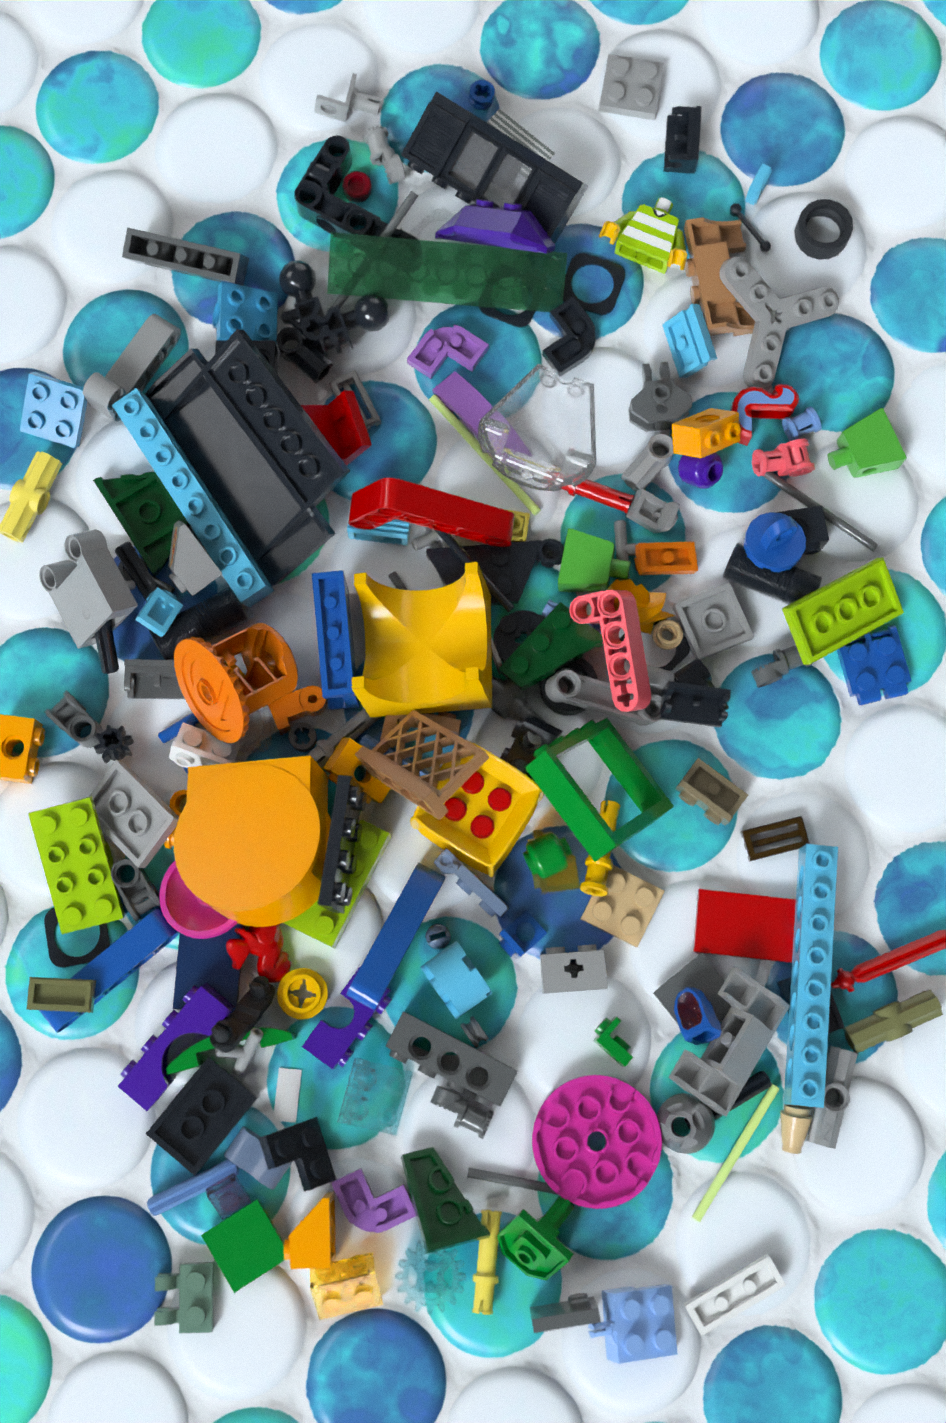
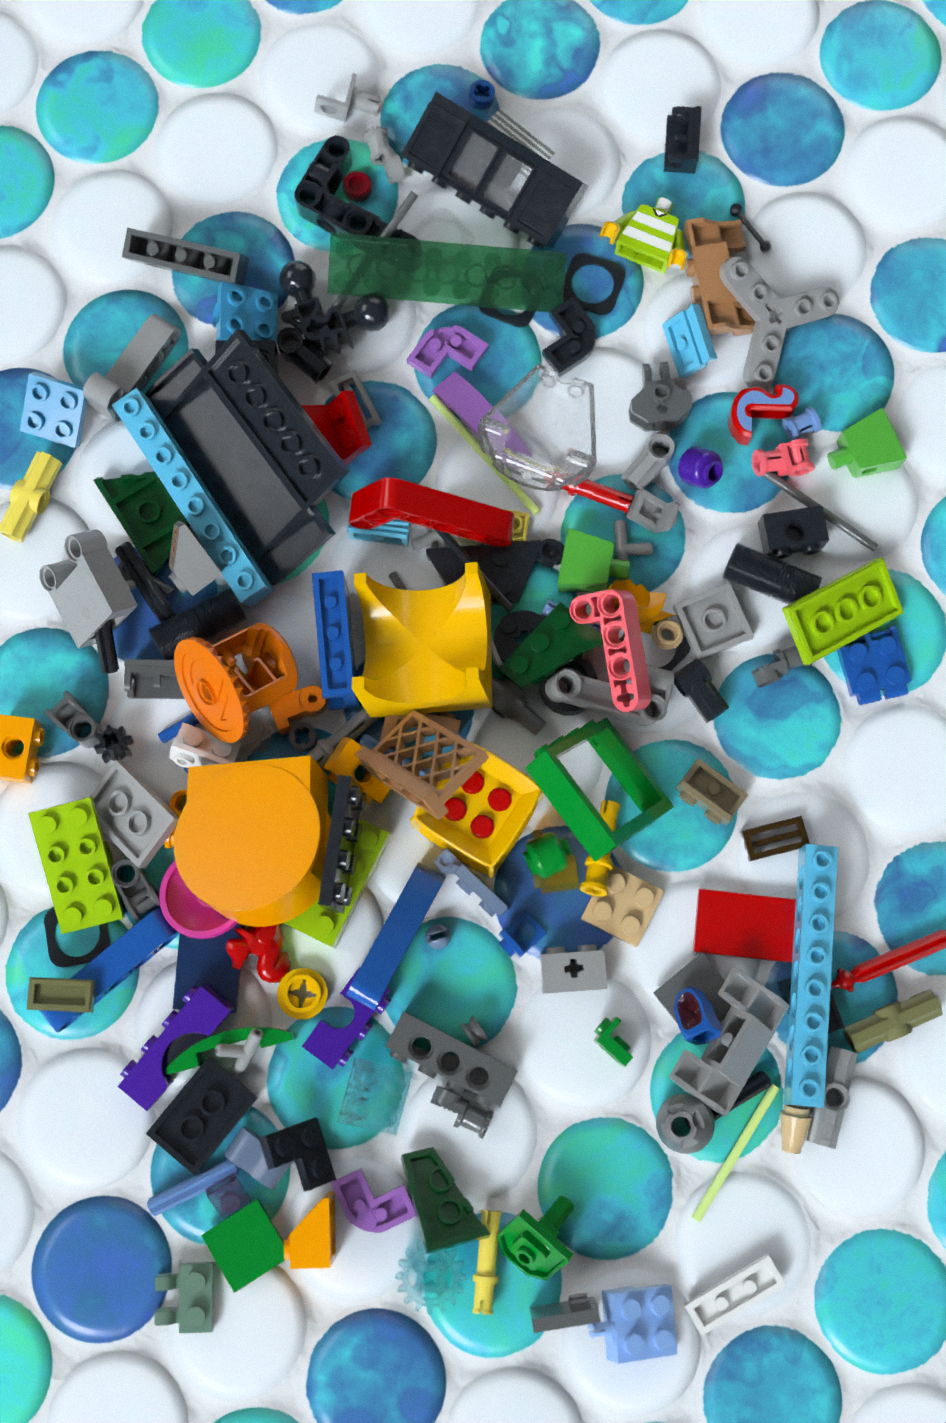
medium azure bracket [135,587,183,637] -> none
black piece [210,976,275,1053] -> none
white sticker [273,1068,302,1123] -> none
clear yellow bracket [310,1253,383,1320] -> none
medium azure brick [420,941,492,1019] -> none
dark purple wedge [435,199,556,254] -> none
dark grey axle [467,1168,620,1207] -> none
black brick [500,715,563,782] -> none
dark pink plate [532,1075,662,1209] -> none
light grey plate [599,54,664,120] -> none
orange plate [634,541,698,575] -> none
black hinge [659,681,731,727] -> none
light orange brick [672,408,741,458] -> none
blue tile [743,512,806,572] -> none
medium azure tile [745,163,772,206] -> none
black tyre [794,199,853,260] -> none

